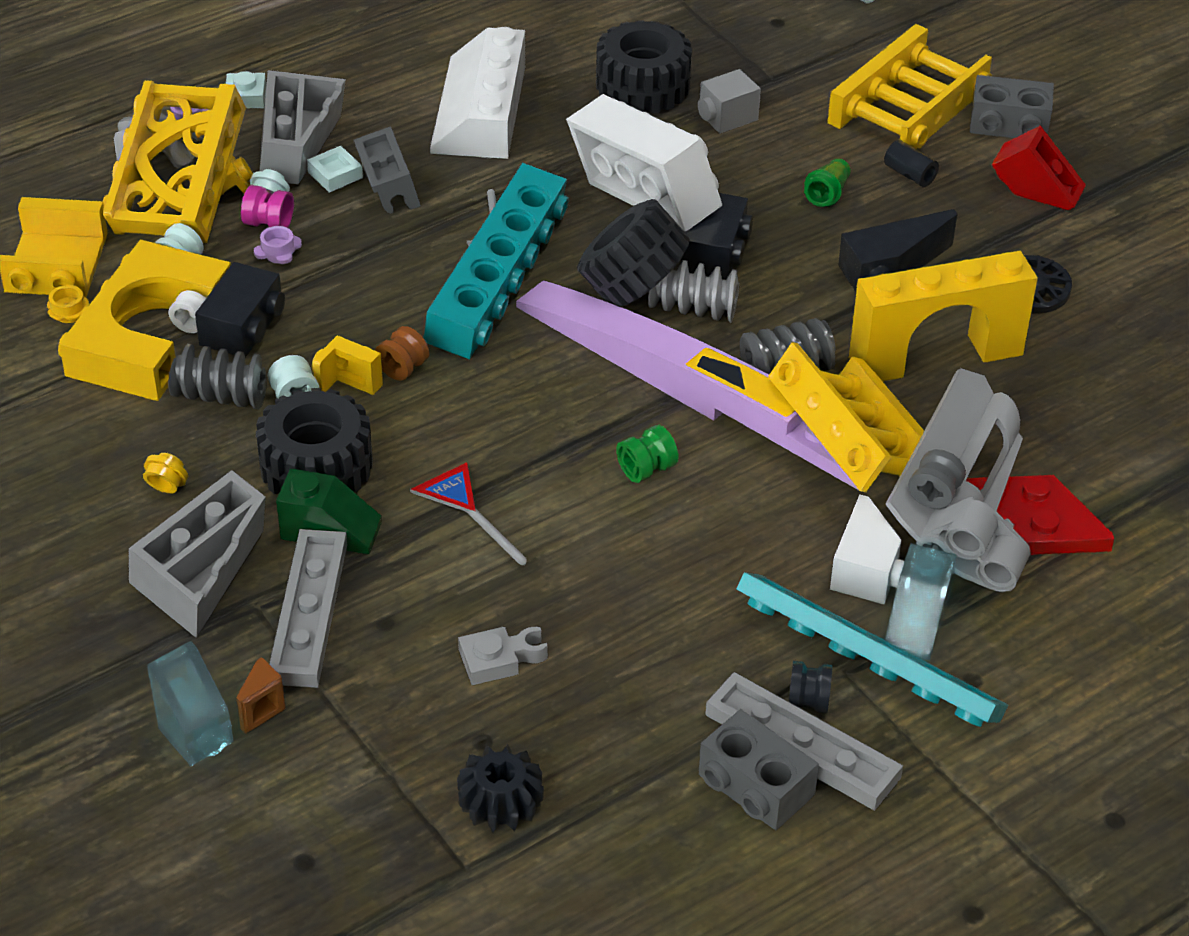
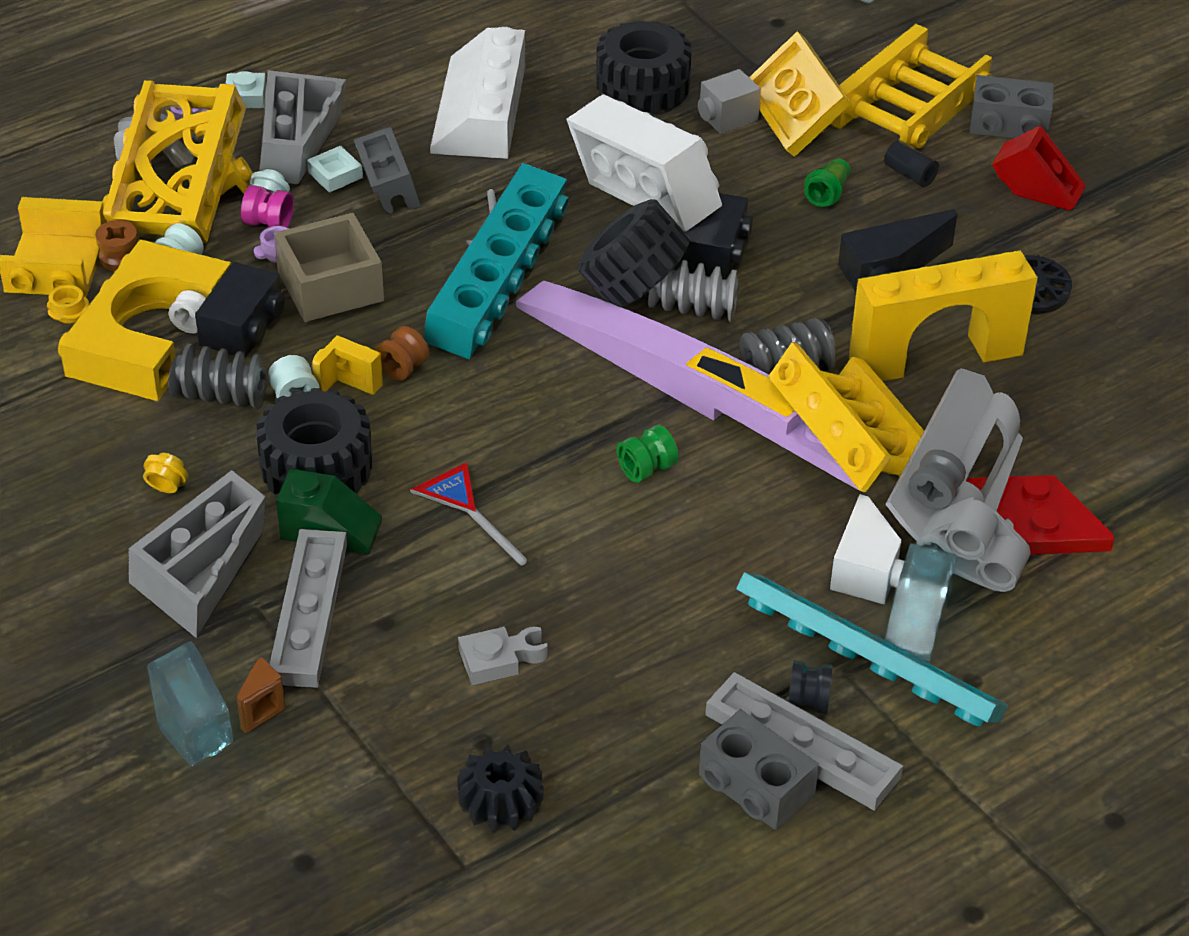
none -> dark orange wheel [95,220,138,271]
none -> dark tan piece [274,213,384,322]
none -> yellow plate [749,31,852,157]

